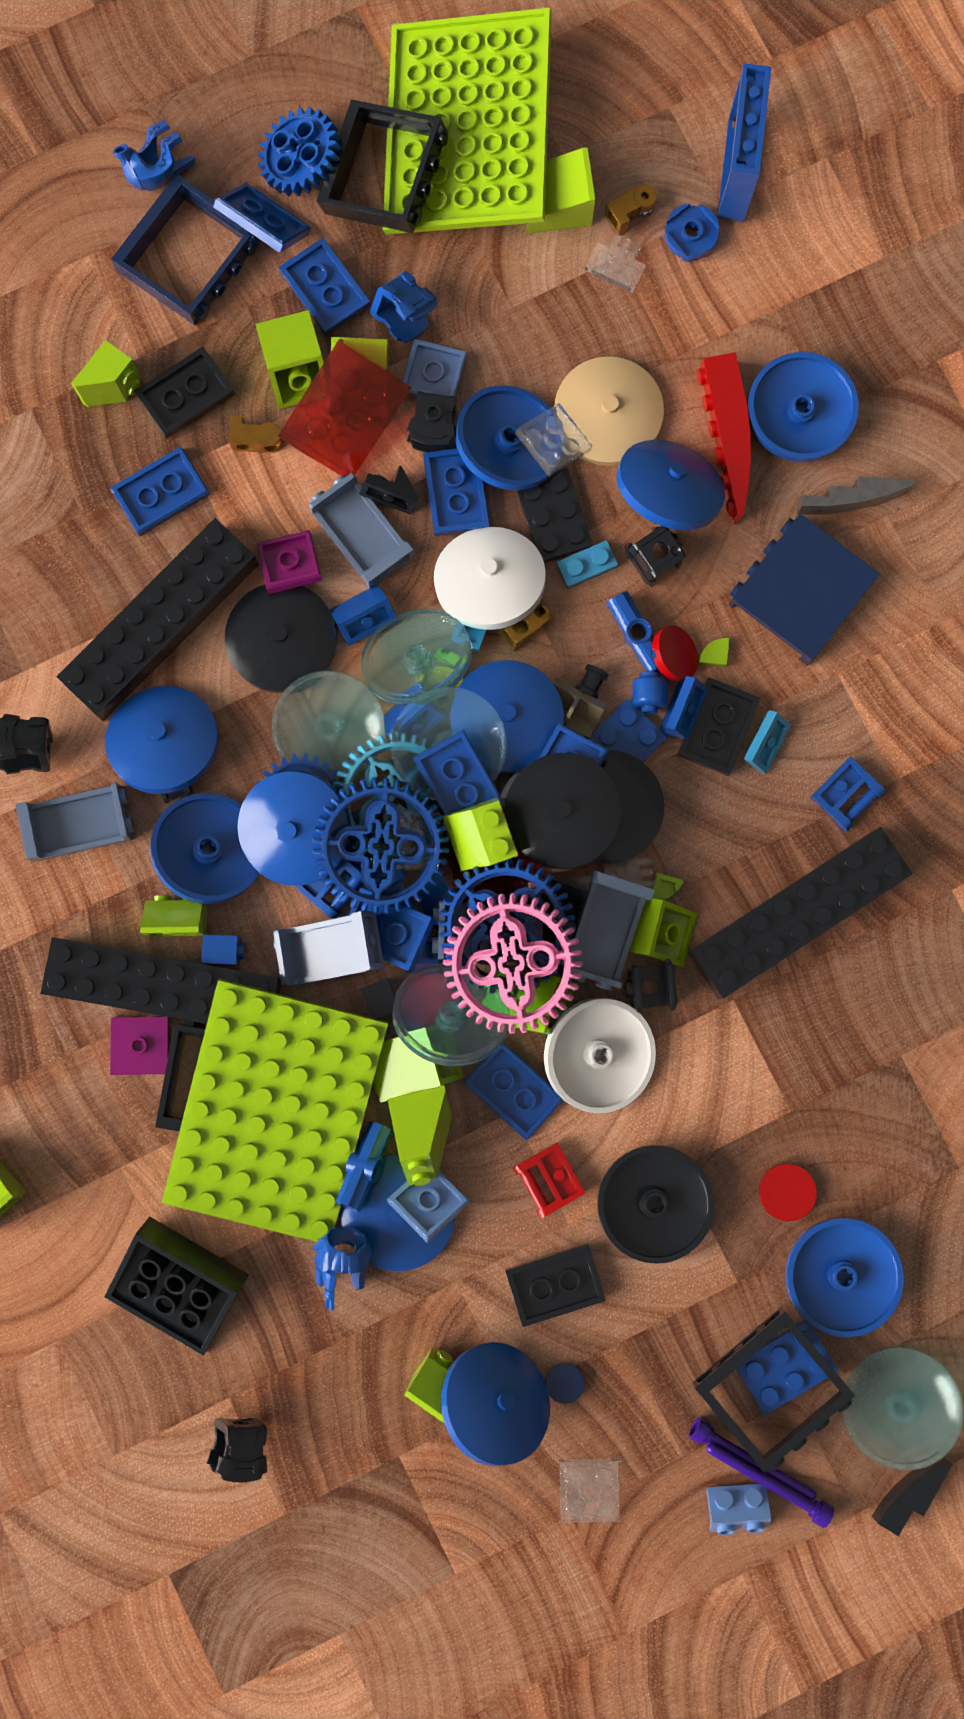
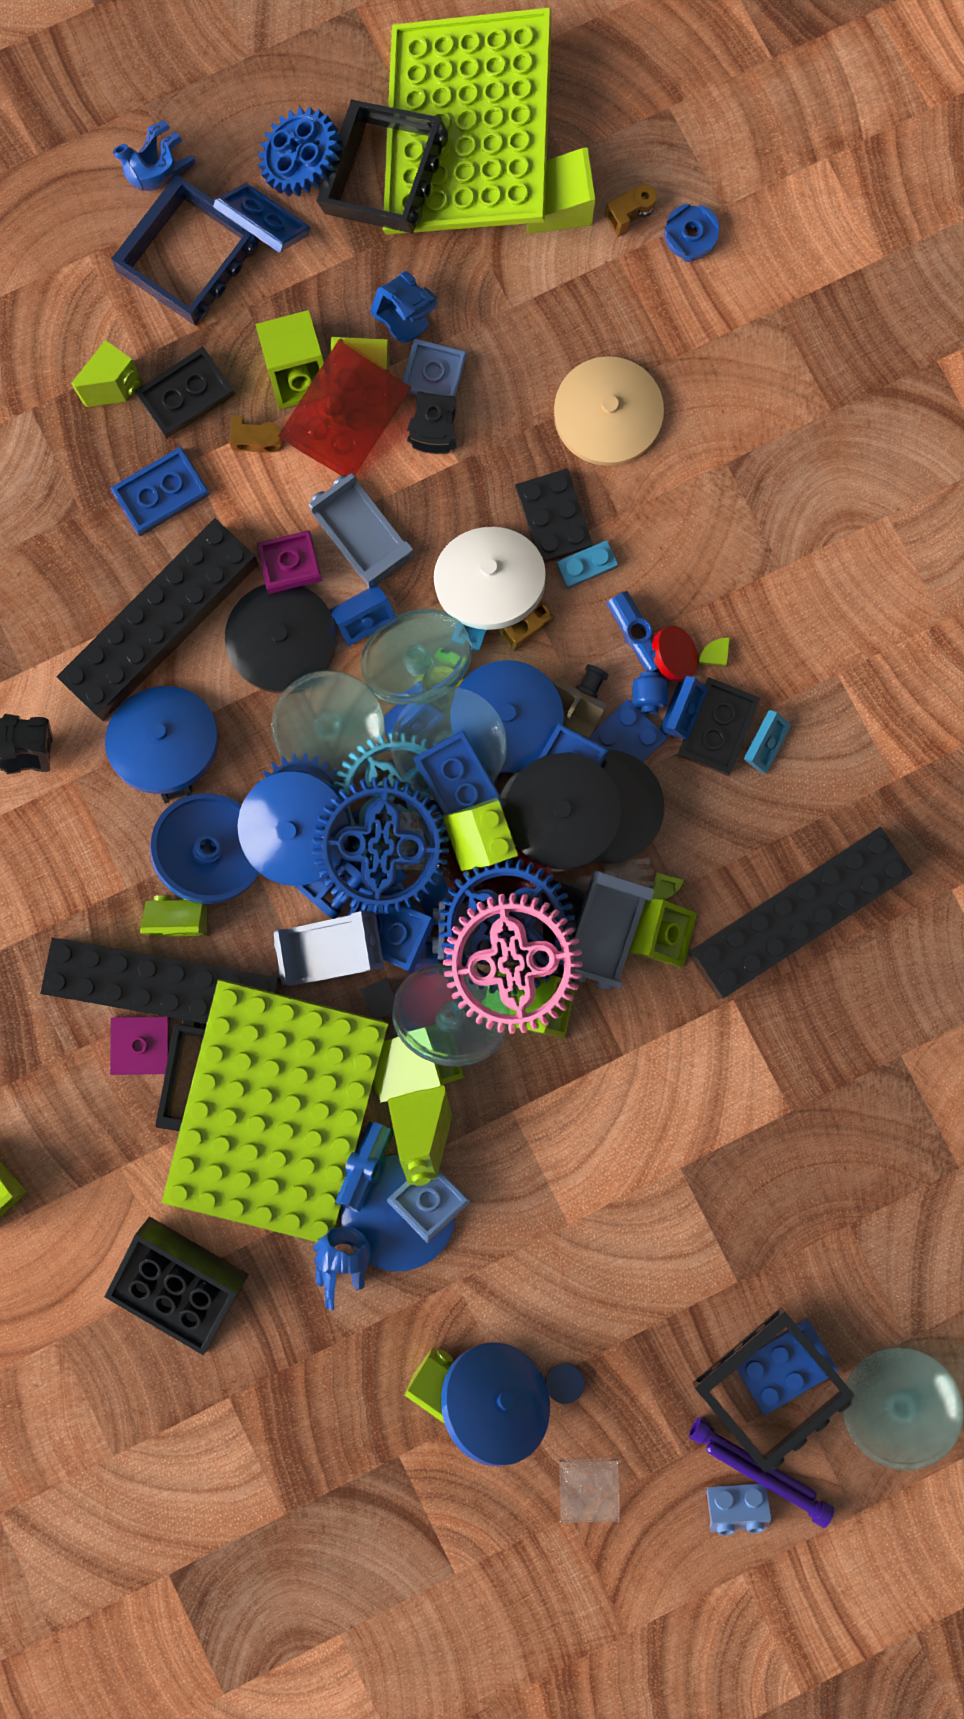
sand blue panel [15,782,135,862] -> none
blue brick [202,935,245,966] -> none
black piece [207,1418,267,1483] -> none
blue plate [278,238,370,336] -> none
black slope [359,465,419,514] -> none
blue plate [423,448,489,536] -> none
blue dish [455,385,564,490] -> none
blue tile [463,1041,563,1141] -> none
black plate [505,1243,606,1327] -> none
red plate [512,1142,586,1218] -> none
clear plate [515,403,593,476] -> none
white dish [544,997,656,1113] -> none
clear hinge [585,234,646,293] -> none
black dish [597,1145,714,1264] -> none
blue dish [616,440,725,530] -> none
black piece [625,526,687,587] -> none
black piece [625,958,678,1013] -> none
red slope [697,352,751,525] -> none
blue window [717,63,772,222] -> none
dark blue panel [728,513,880,666] -> none
blue dish [747,352,859,462] -> none
red tile [759,1163,817,1222] -> none
blue dish [785,1217,904,1337] -> none
flat silver slope [797,477,914,514] -> none
blue plate [810,756,886,832] -> none
black slope [872,1455,953,1537] -> none

